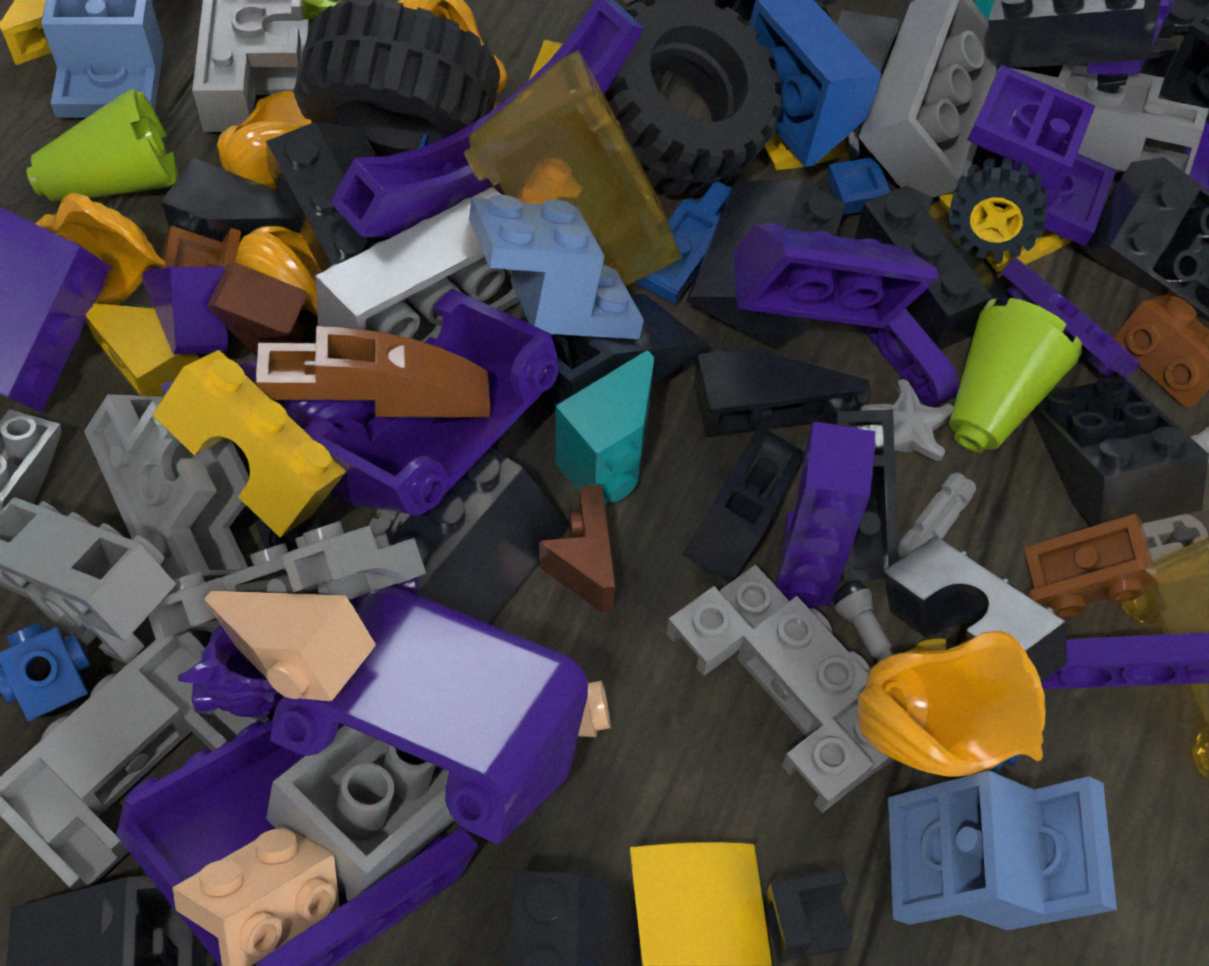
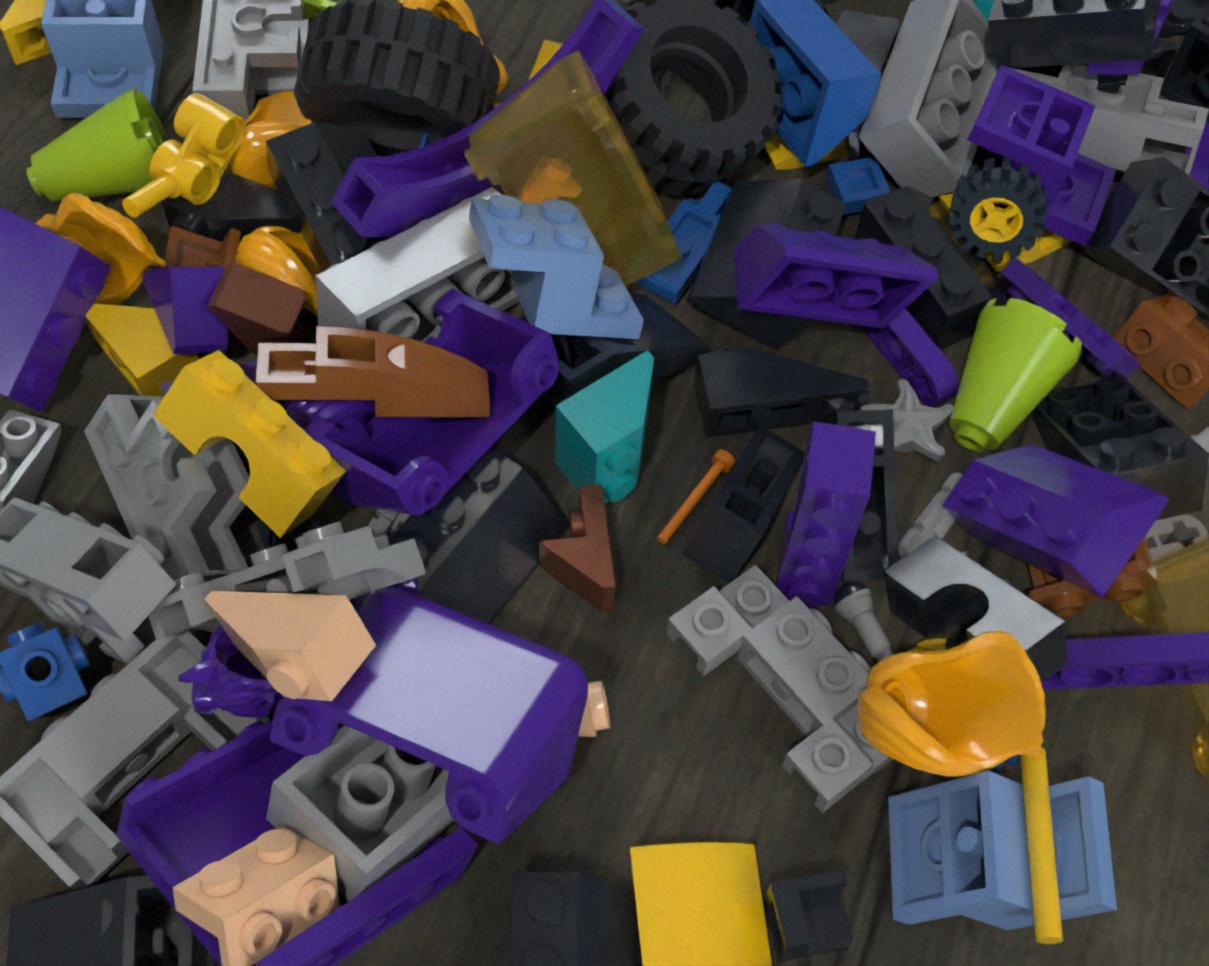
none -> yellow beam [122,93,246,218]
none -> orange piece [657,449,736,545]
none -> dark purple slope [942,444,1169,598]
none -> yellow bar [1020,748,1063,944]

